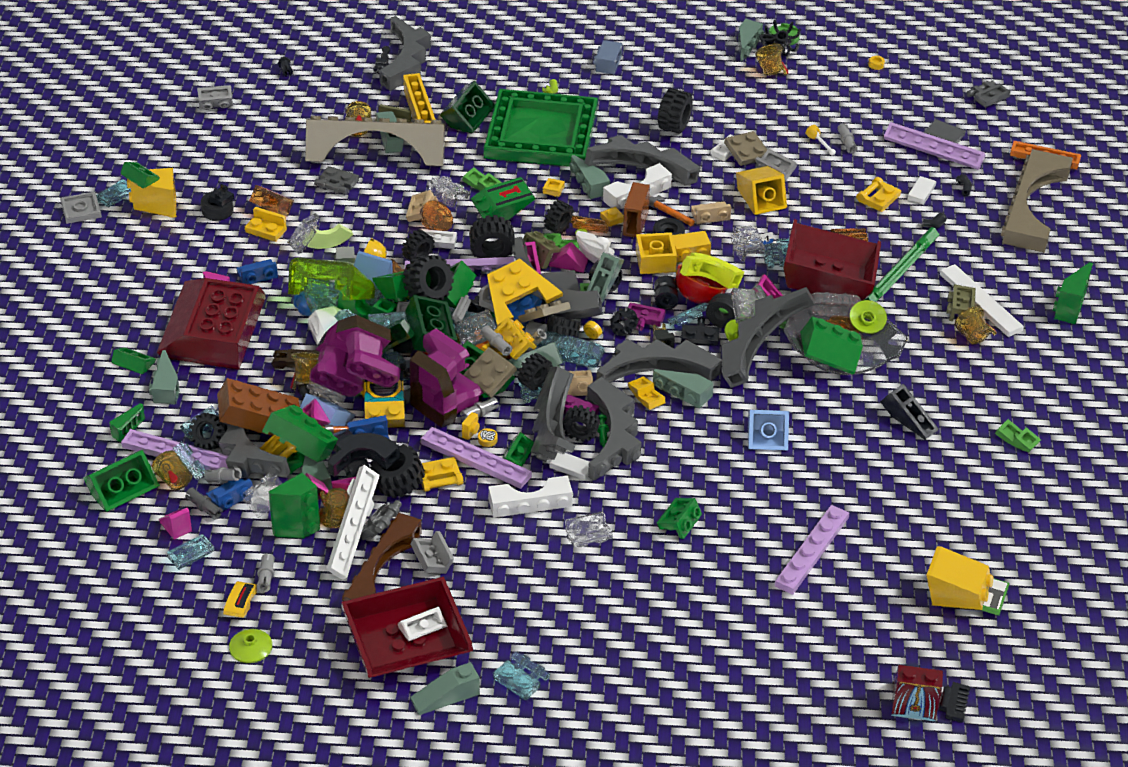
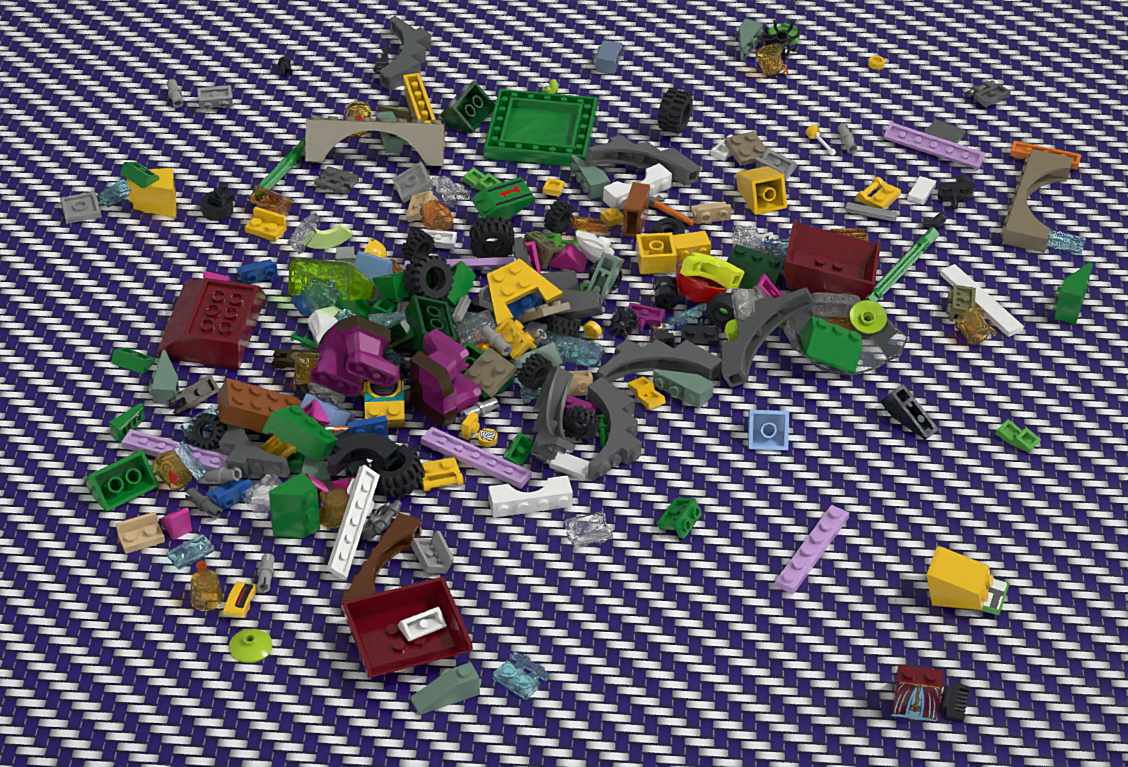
none -> tan bracket [116,512,165,554]
none -> light grey pin [166,79,183,108]
none -> hinge [167,374,220,415]
none -> clear yellow hat [190,560,223,611]
none -> green piece [248,136,306,204]
none -> green piece [290,332,317,350]
none -> light grey tile [392,161,434,203]
none -> dark green slope [727,245,785,293]
none -> light grey axle [845,202,897,222]
none -> black plate [937,182,975,210]
none -> clear light blue plate [1047,230,1086,254]

